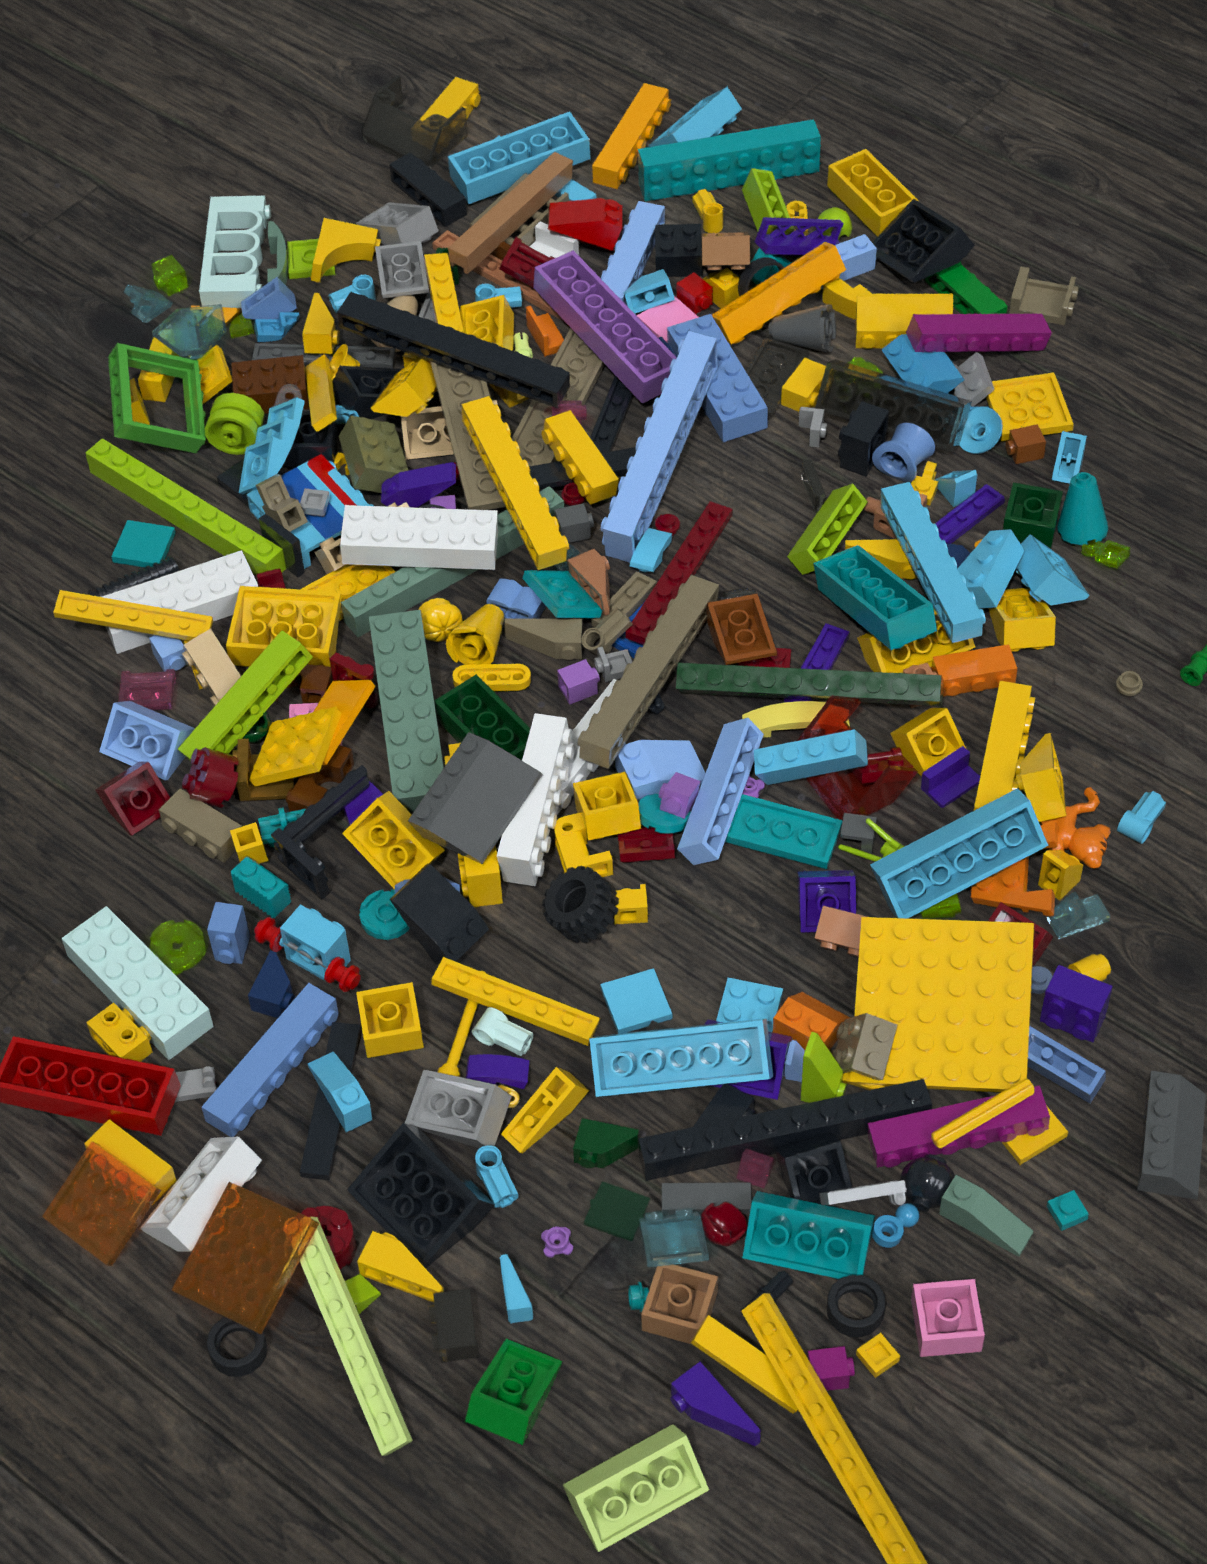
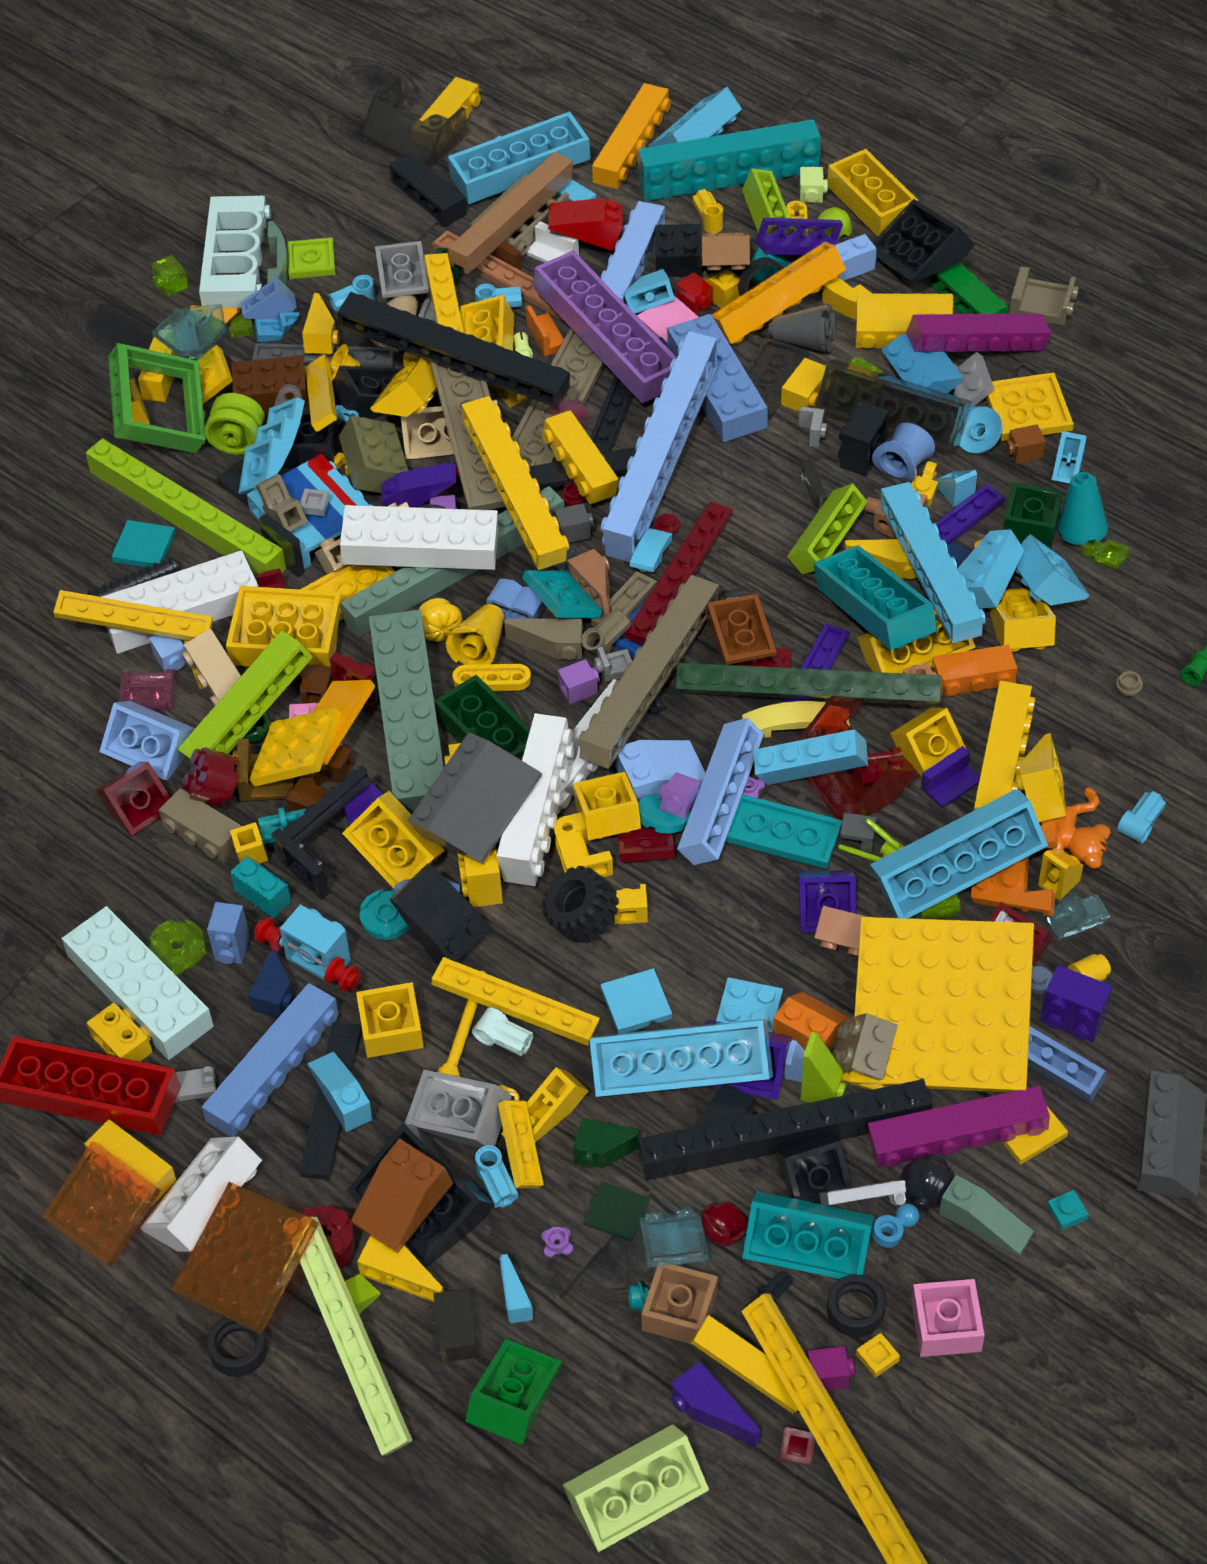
clear light blue slope [124,284,172,323] -> none
yellow arch [311,218,381,282] -> none
light grey slope [356,202,439,245] -> none
dark purple slope [466,1054,529,1089] -> none
dark red plate [499,237,555,288] -> none
dark grey tile [662,1183,751,1214] -> none
clear pink plate [736,1149,774,1188] -> none
yellow axle [931,1079,1035,1148] -> none
none -> dark orange slope [351,1139,453,1253]
none -> yellow tile [498,1100,544,1189]
none -> dark red slope [780,1425,816,1465]
none -> yellowish green brick [800,167,828,203]

